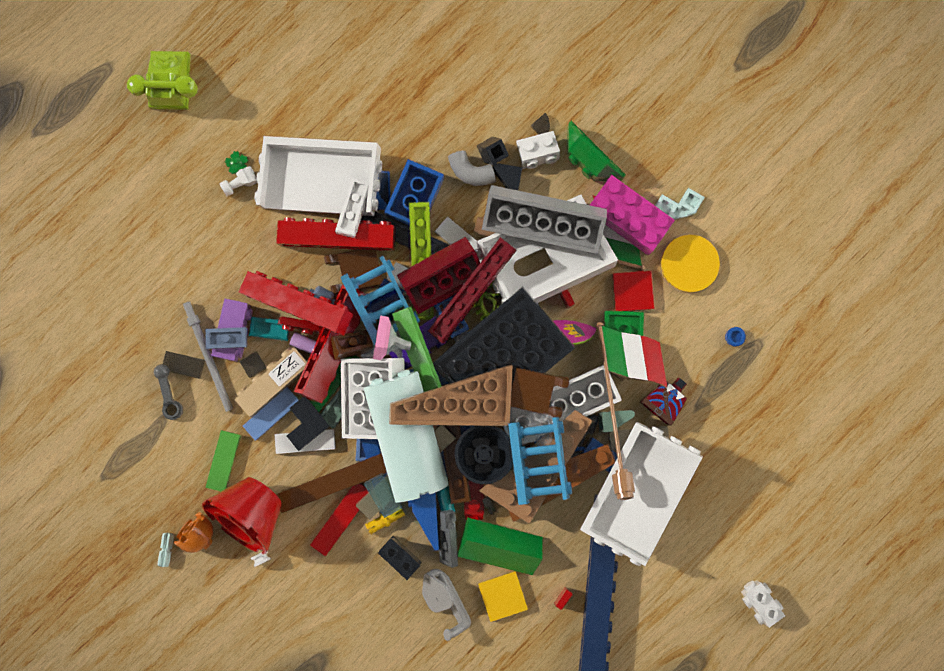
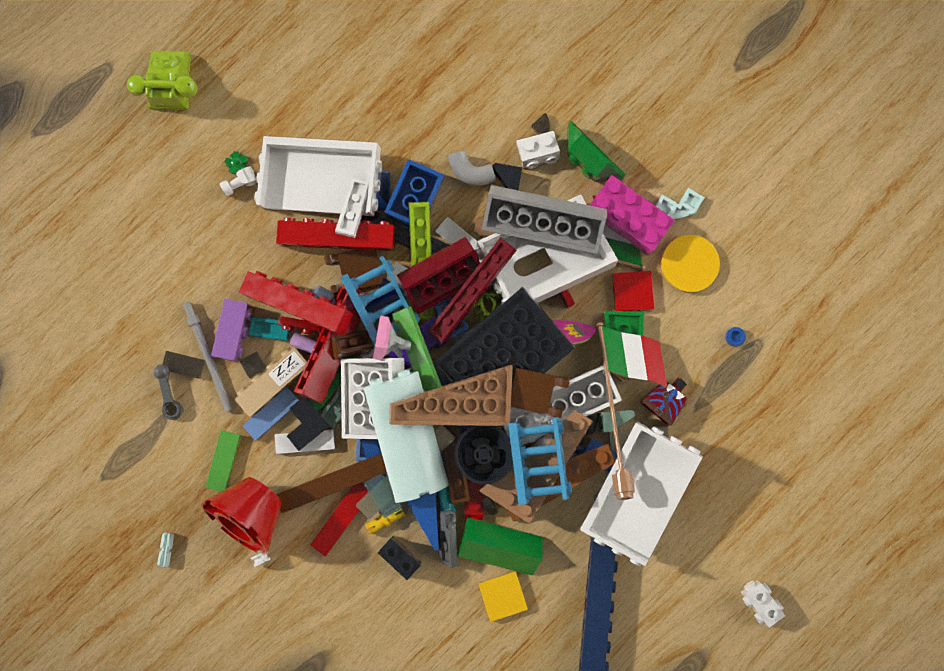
orange cylinder [174,512,214,553] -> none
sand blue plate [205,327,247,349] -> none
light grey piece [422,569,471,641] -> none
black brick [477,137,509,165] -> none
red tile [554,587,572,610] -> none

